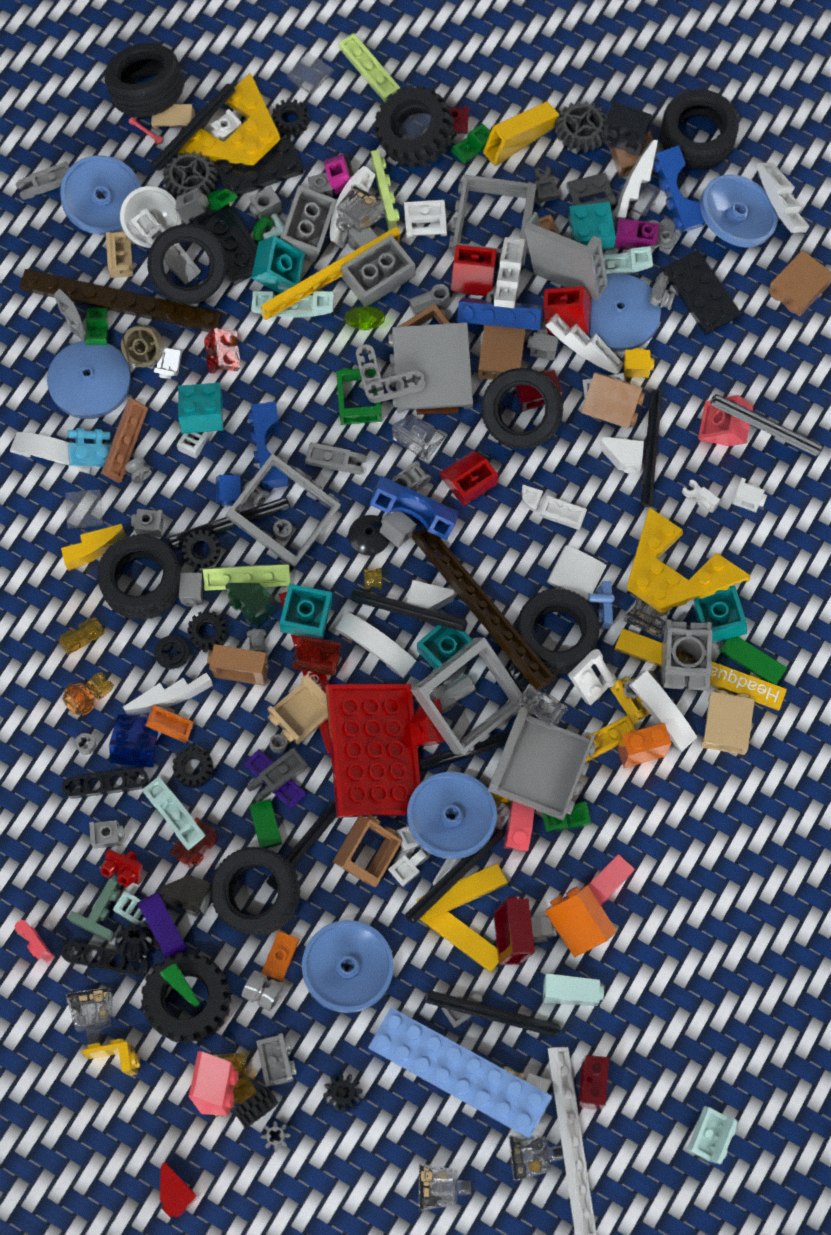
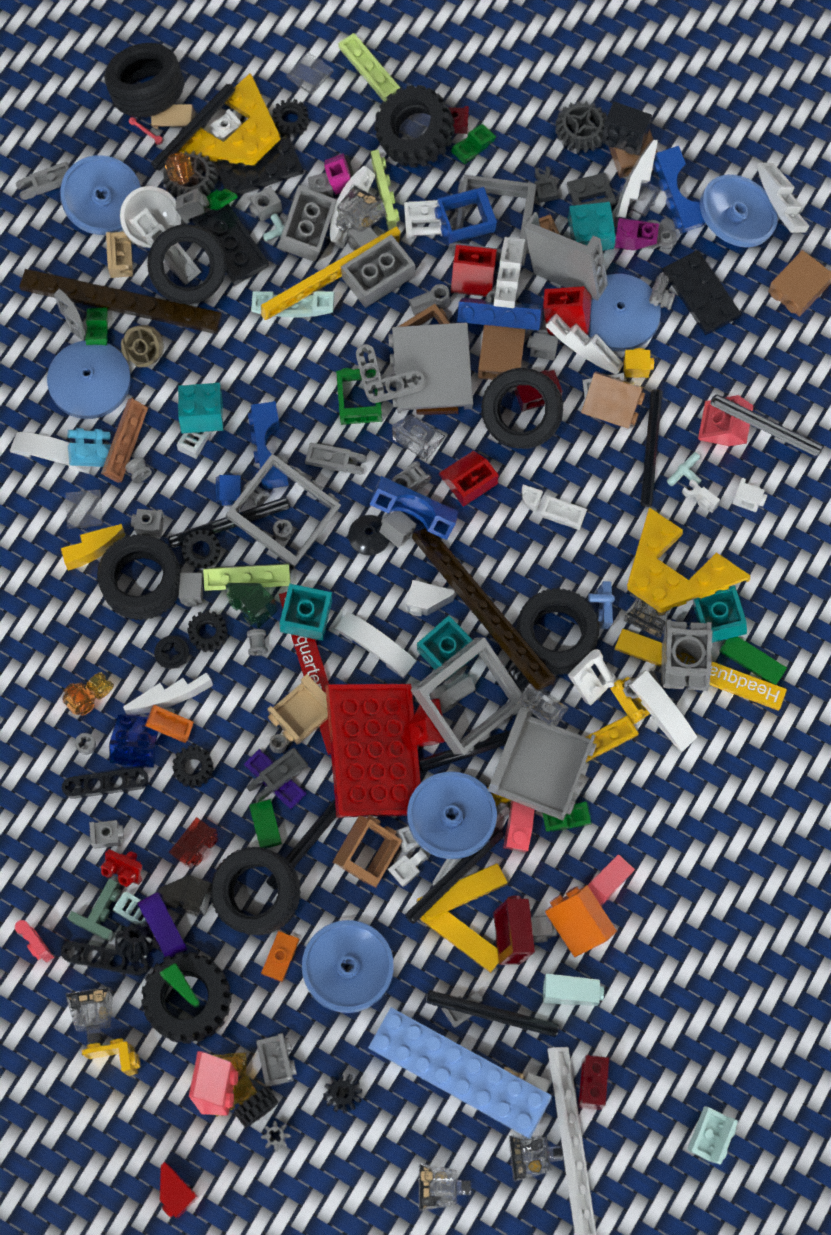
clear yellow hinge [58,617,105,655] -> none
light aqua slope [142,776,206,851] -> none
white bracket [154,348,182,379] -> none
clear red bracket [204,328,241,374] -> none
medium nougat window [207,644,269,686] -> none
light grey wheel [241,970,284,1011] -> none
teal brick [251,235,305,294] -> none
green arm [253,216,274,245] -> none
clear red bracket [292,635,341,676] -> none
clear neon green dish [344,306,385,331] -> none
black axle [350,589,468,632] -> none
clear yellow wheel [364,568,382,590] -> none
yellow slope [483,101,559,166] -> none
white slope [547,545,606,600] -> none
white slope [600,437,644,474] -> none
light aqua slope [603,246,653,275] -> none
orange brick [617,723,672,768] -> none
black tyre [660,89,739,169] -> none
tan panel [701,690,755,755] -> none
none -> clear orange head [165,152,194,185]
none -> blue window [434,187,497,244]
none -> light aqua piece [667,452,701,486]

